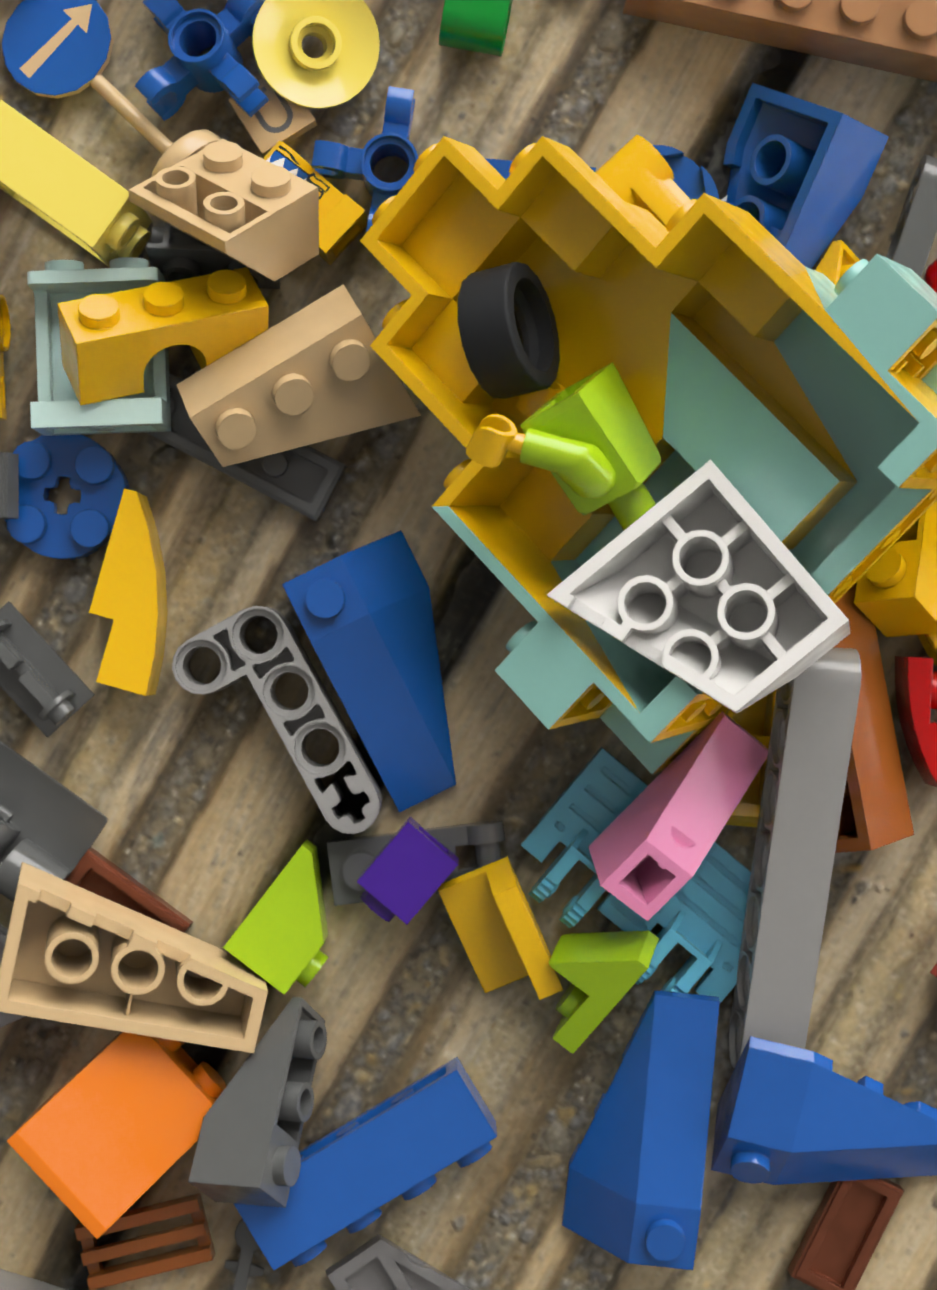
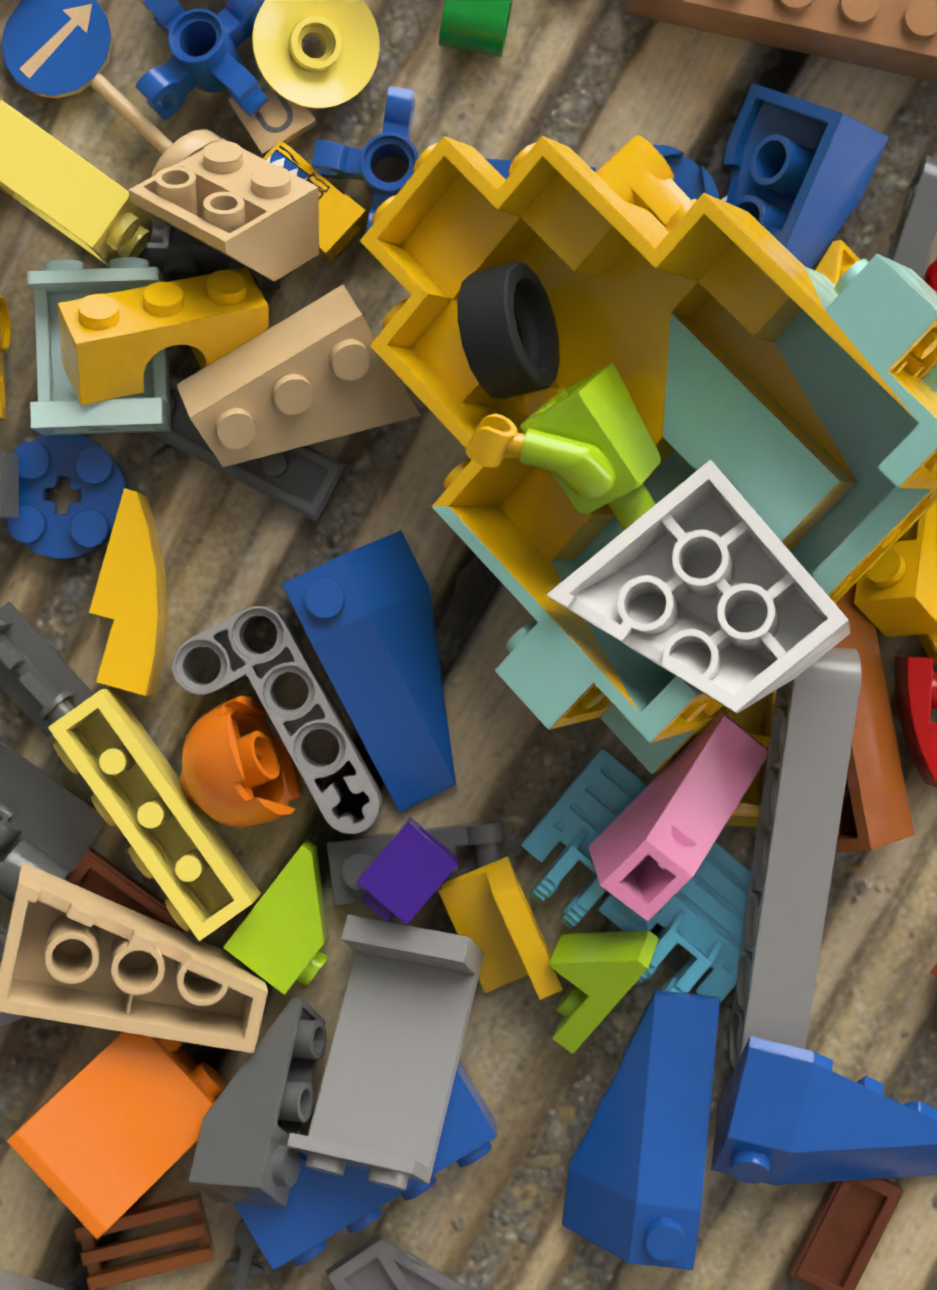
none -> light yellow brick [48,688,261,941]
none -> orange cylinder [180,696,302,828]
none -> light grey panel [287,915,484,1191]

